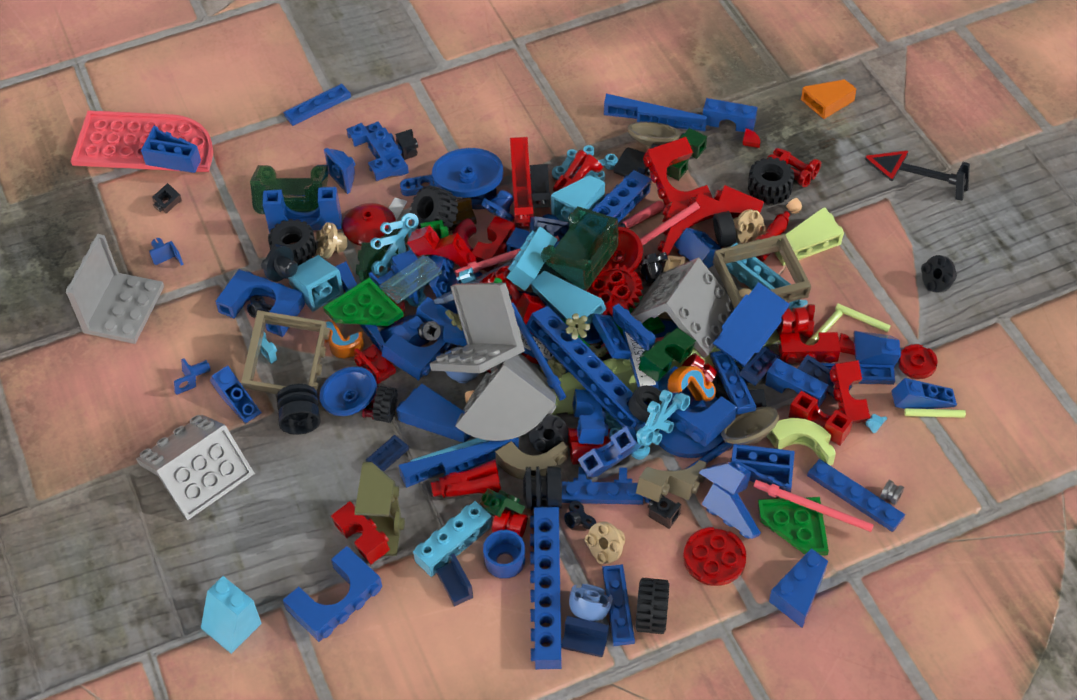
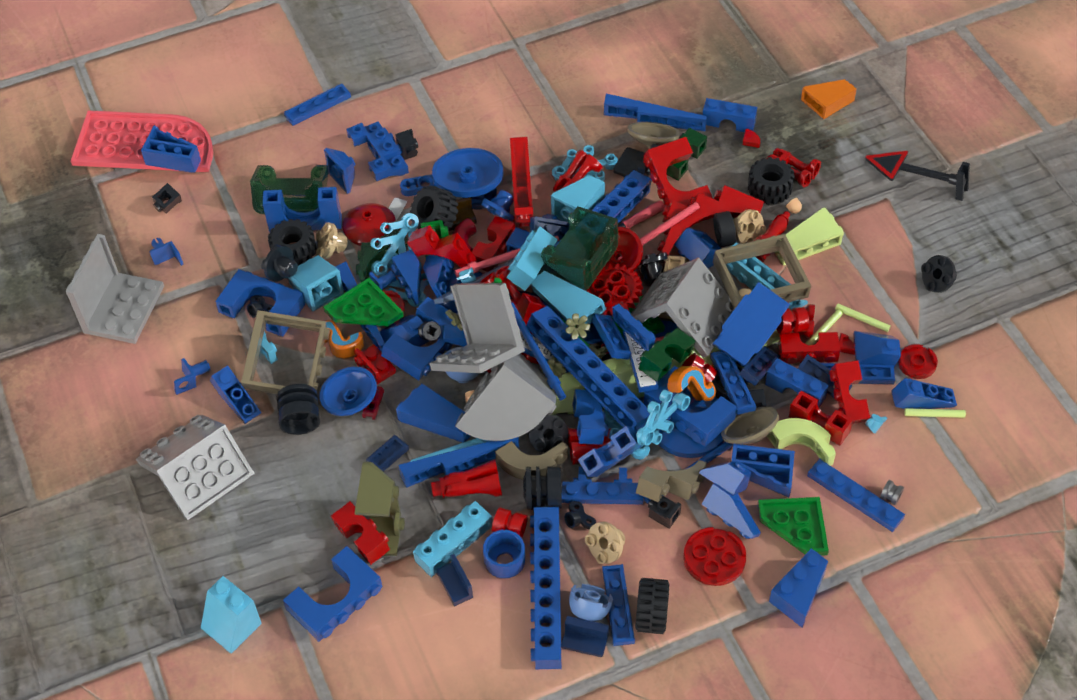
black tyre [373,386,398,423] -> none
clear light blue piece [379,255,442,304] -> none
dark green bracket [479,488,525,517] -> none
black arch [530,164,551,208] -> none
black tyre [629,385,662,422] -> none
coral bar [753,480,874,532] -> none

